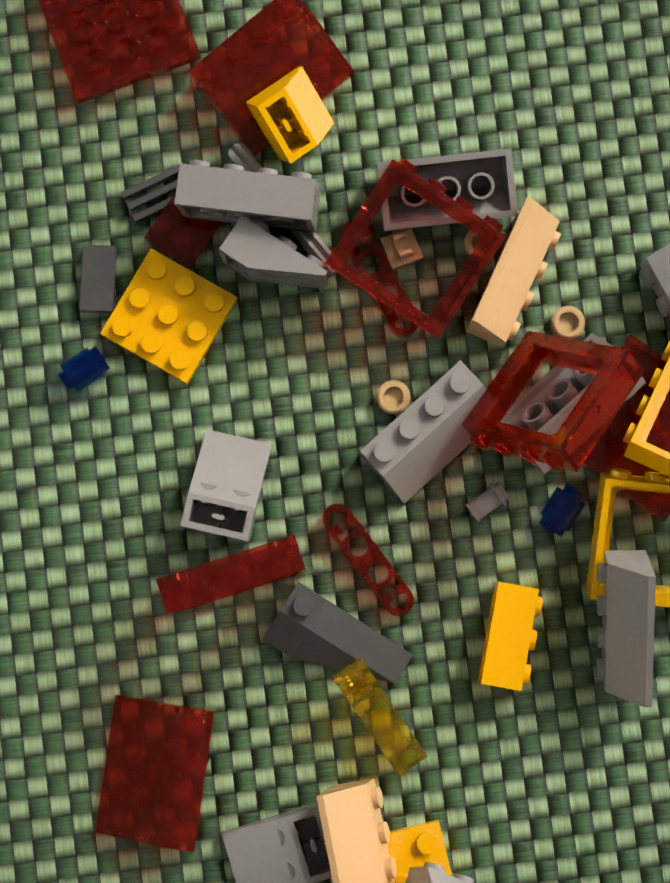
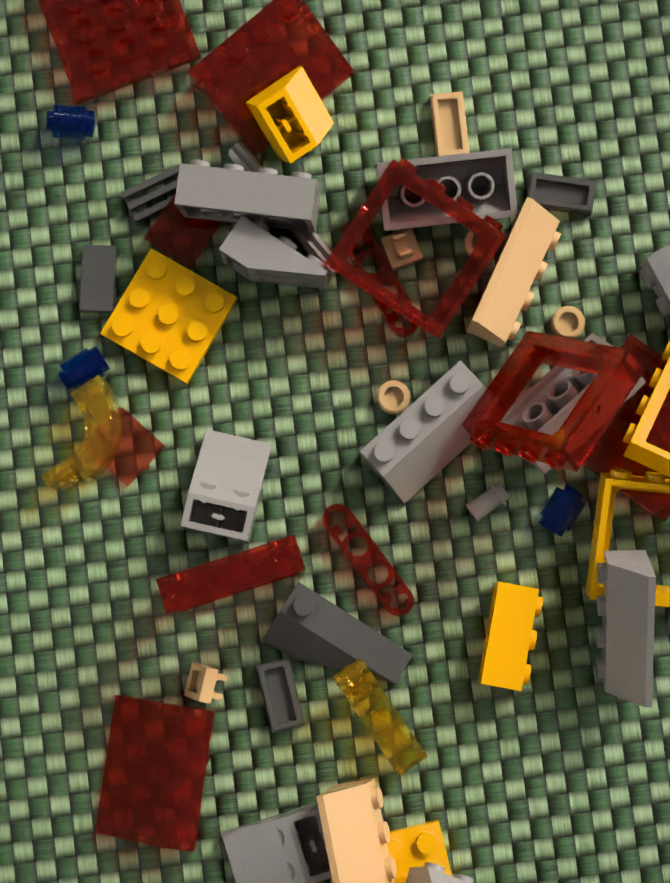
none -> clear yellow arch [42,375,123,491]
none -> clear blue brick [46,104,95,140]
none -> clear red piece [85,407,165,487]
none -> tan tile [184,662,228,704]
none -> dark grey tile [256,657,305,733]
none -> tan tile [429,91,470,156]
none -> dark grey tile [526,172,596,216]

